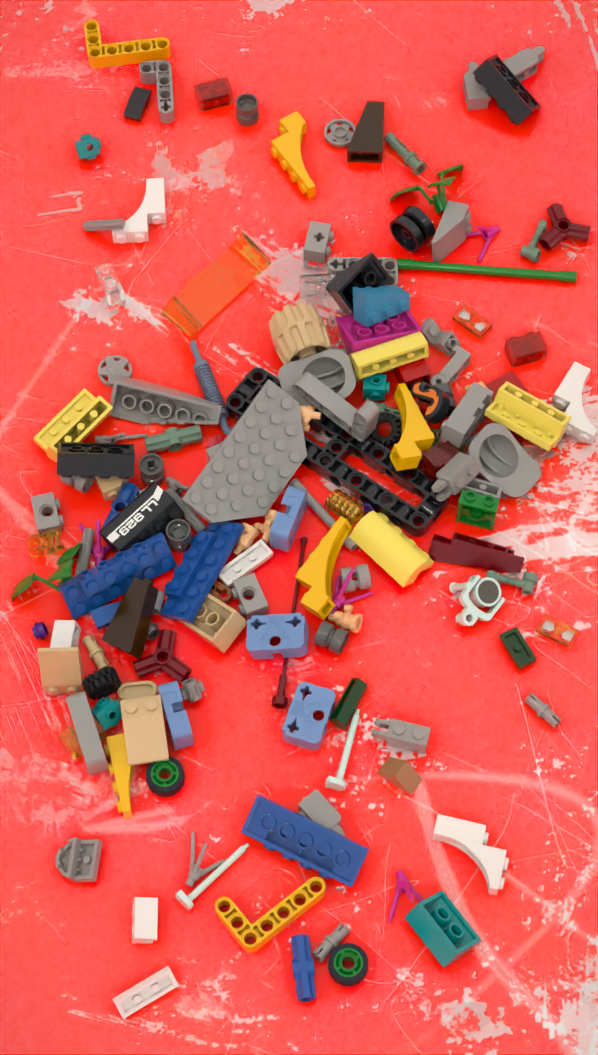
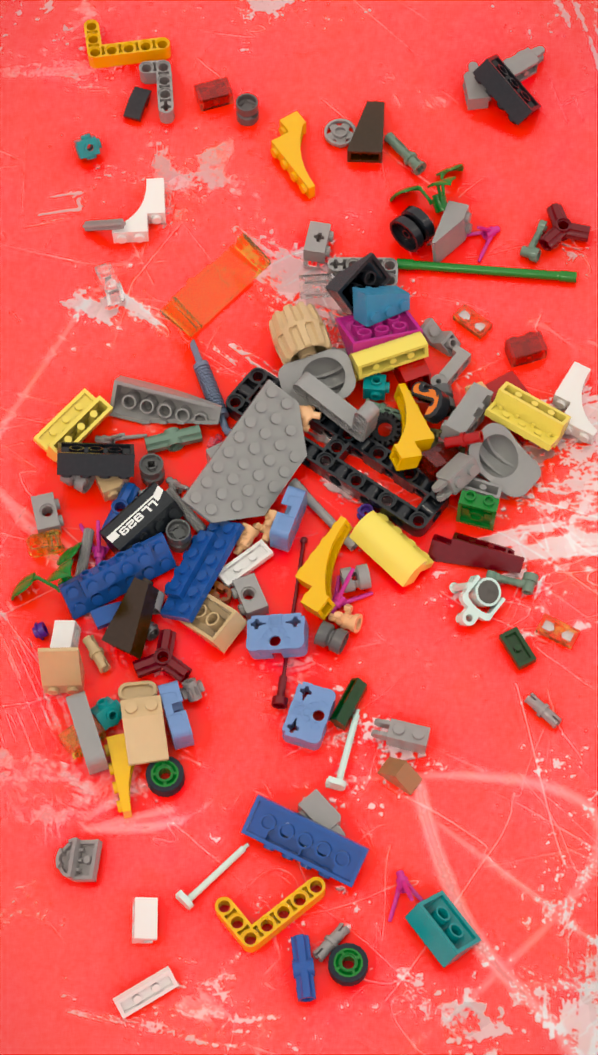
black tyre [82,667,122,700] -> none
light grey wheel [97,355,132,387] -> none
light grey plant [185,831,225,887] -> none
clear yellow piece [324,489,365,526] -> none
white arch [432,814,509,896] -> none
none -> red pin [444,430,484,449]

